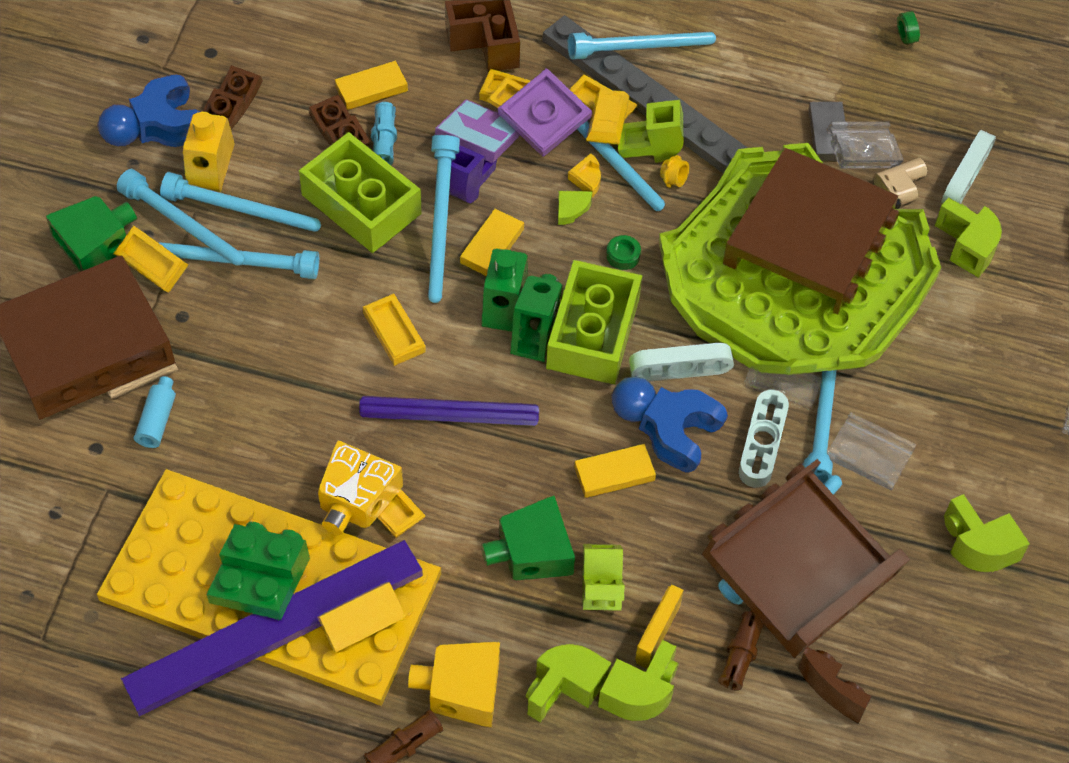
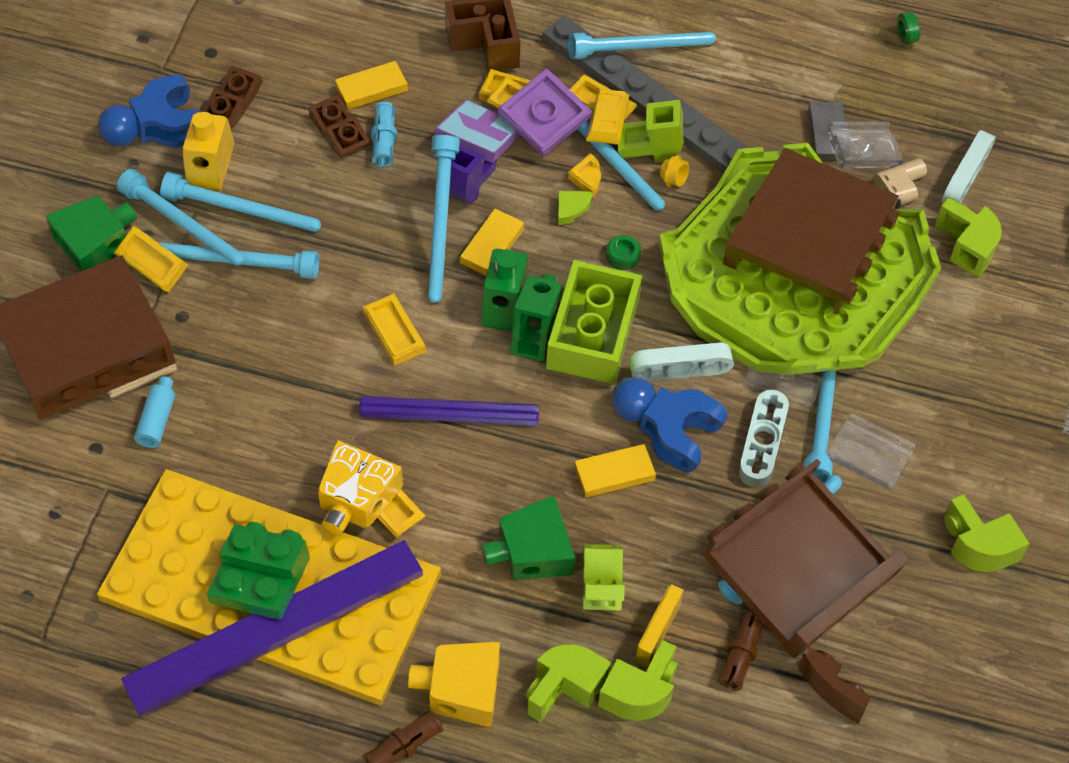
lime brick [299,132,422,253] -> none
yellow tile [317,582,406,652] -> none

